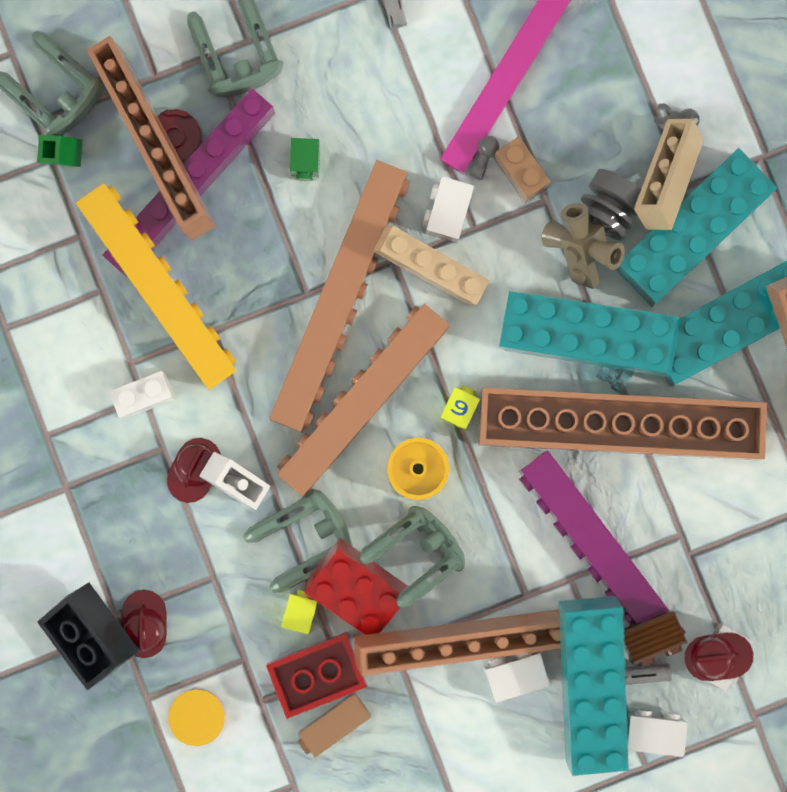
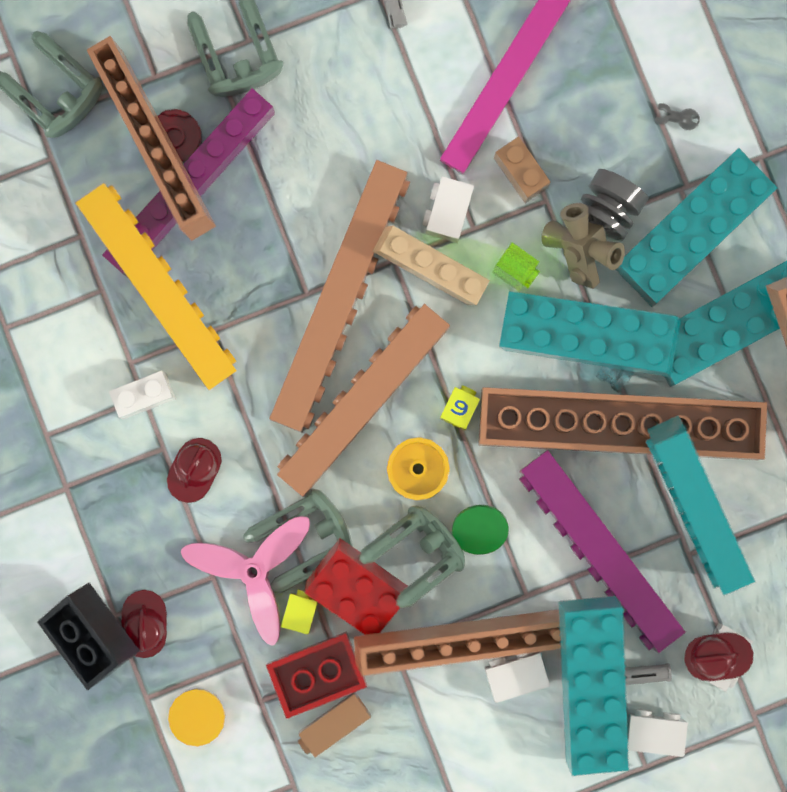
green brick [37,135,83,167] -> none
white brick [199,452,270,510] -> none
green brick [290,138,320,181] -> none
dark grey arm [470,136,499,180] -> none
reddish brown brick [624,610,687,667] -> none
tan brick [634,119,704,230] -> none
none -> bright pink piece [181,516,310,646]
none -> green piece [452,505,509,555]
none -> clear neon green brick [492,242,540,292]
none -> teal brick [646,415,755,596]

